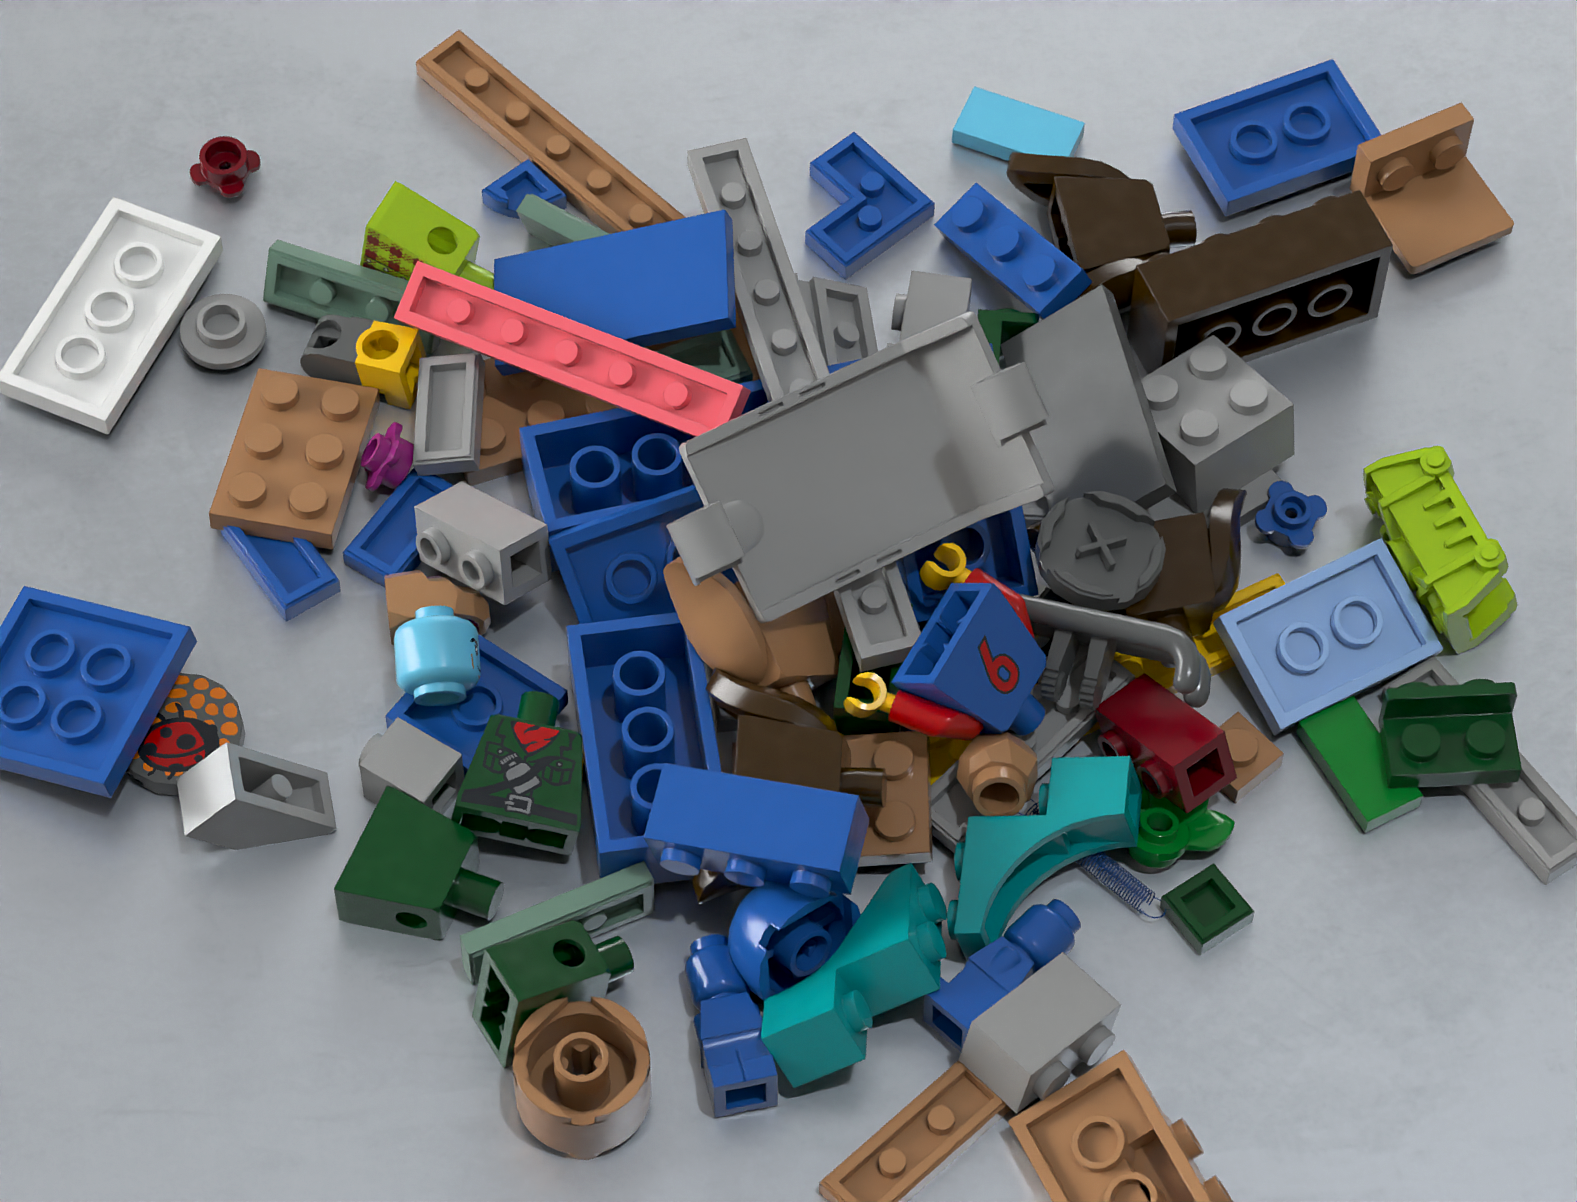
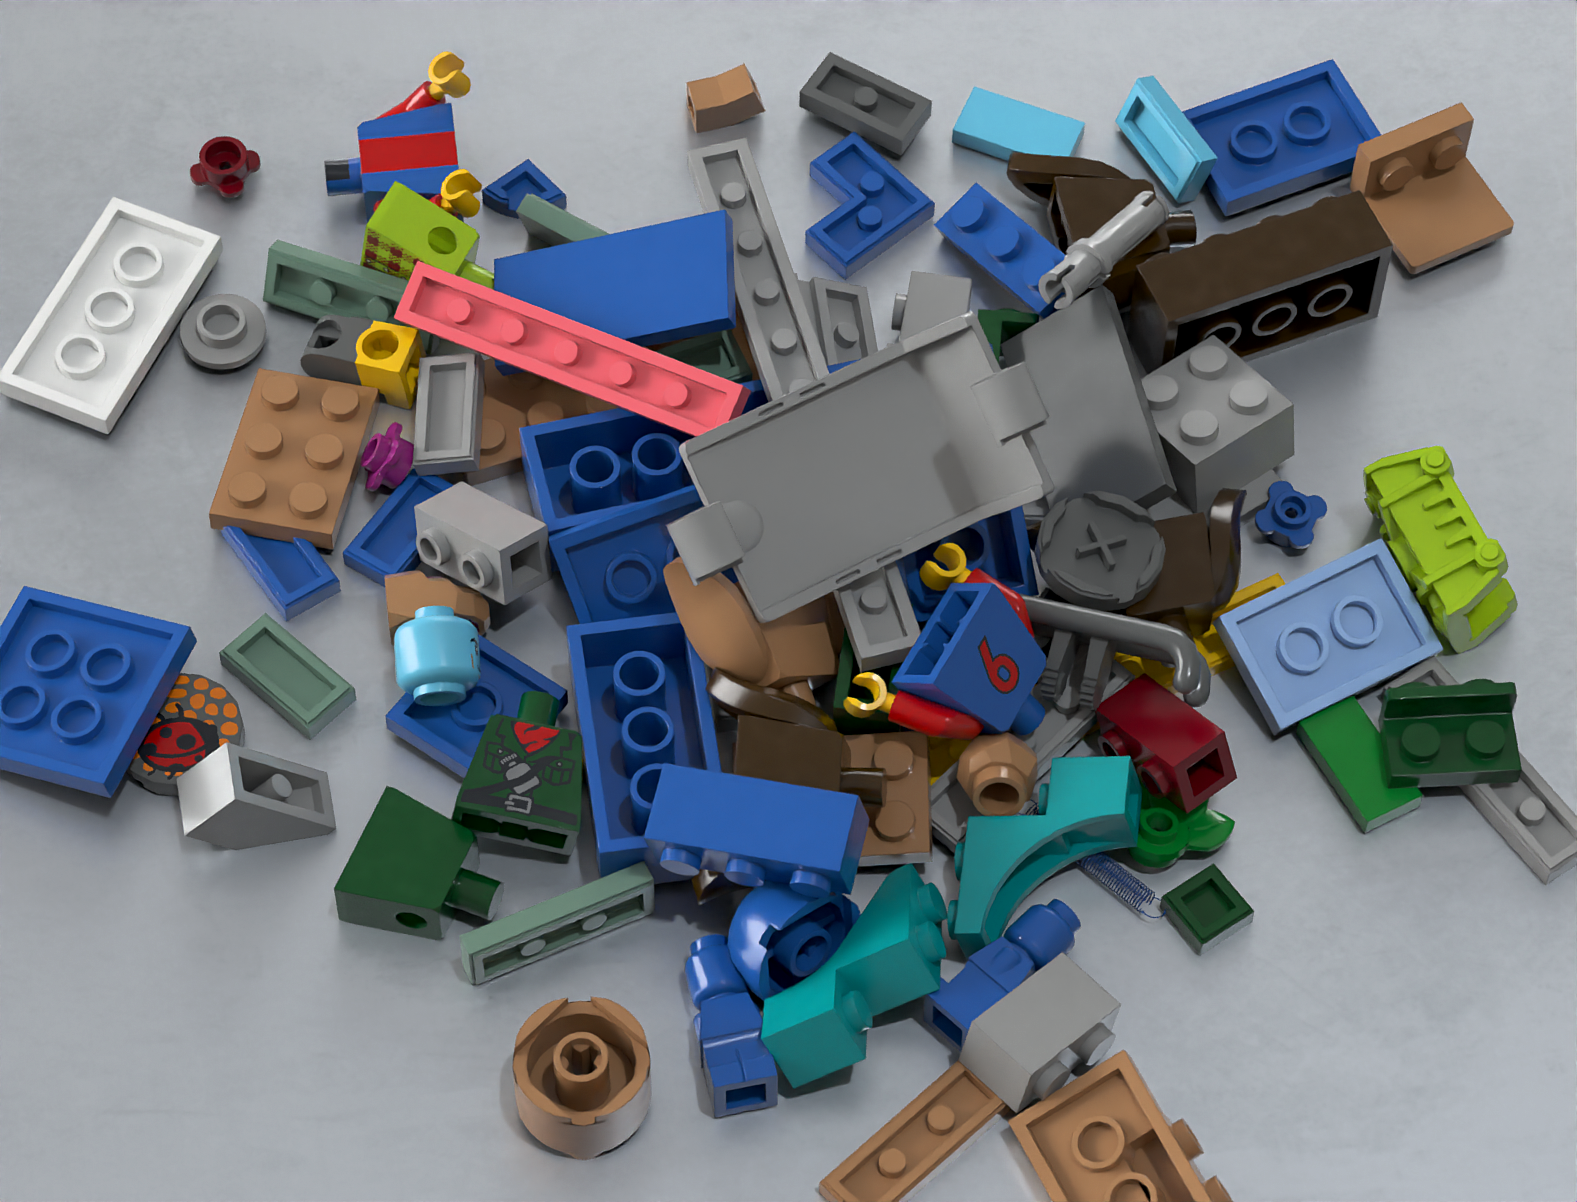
light grey brick [358,717,464,815] -> none
medium nougat tile [416,30,686,234] -> none
dark green torso [472,920,634,1069] -> none
medium nougat plate [1219,712,1284,804] -> none
none -> sand green tile [219,613,357,740]
none -> torso [324,51,482,223]
none -> medium nougat piece [686,64,765,133]
none -> dark grey plate [799,52,932,155]
none -> light grey pin [1038,191,1169,309]
none -> medium azure tile [1115,76,1218,204]

